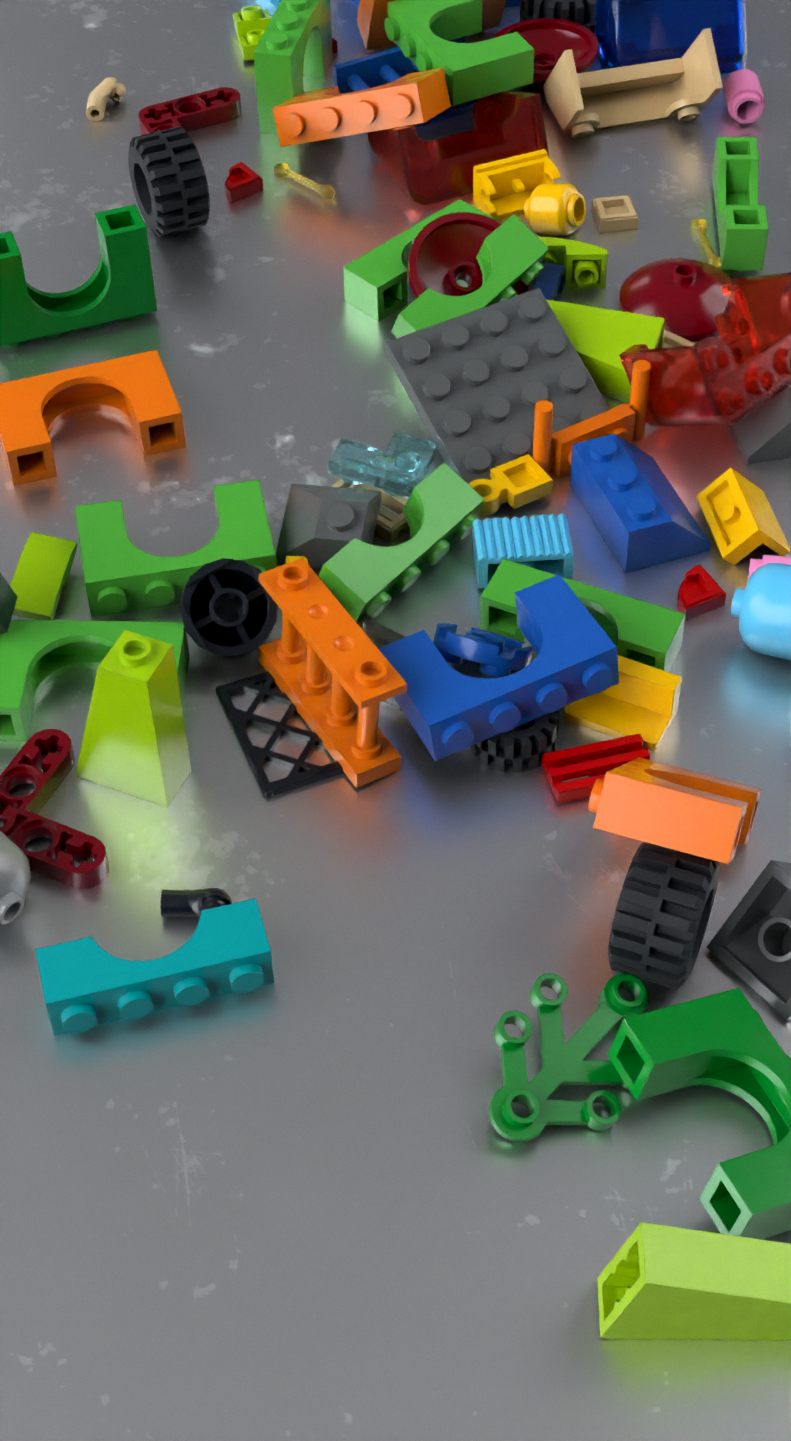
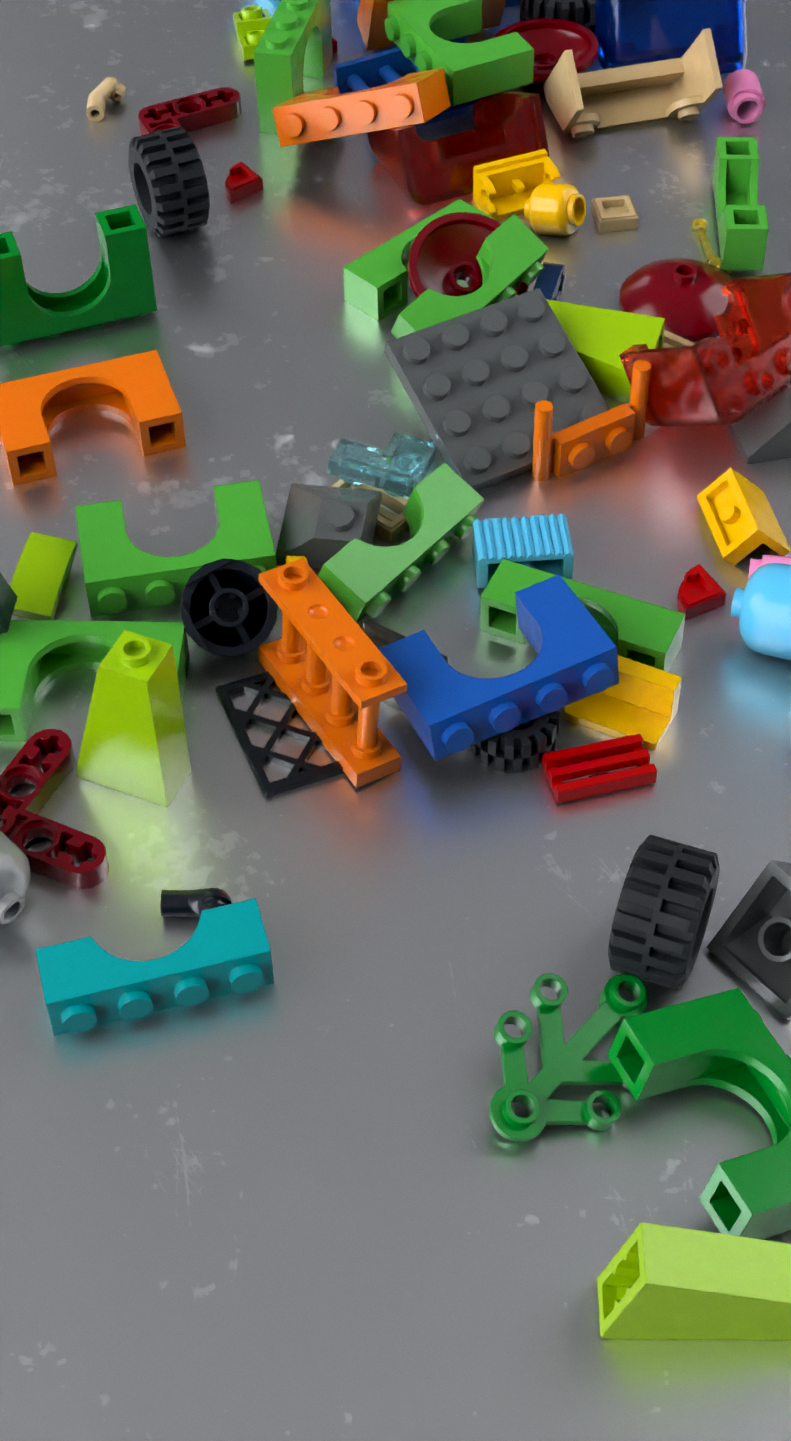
clear yellow hinge [274,163,335,200] -> none
blue plate [433,623,534,677] -> none
yellow plate [469,454,553,516] -> none
lime slope [535,236,608,289] -> none
blue slope [570,433,711,573] -> none
orange arch [588,757,762,864] -> none

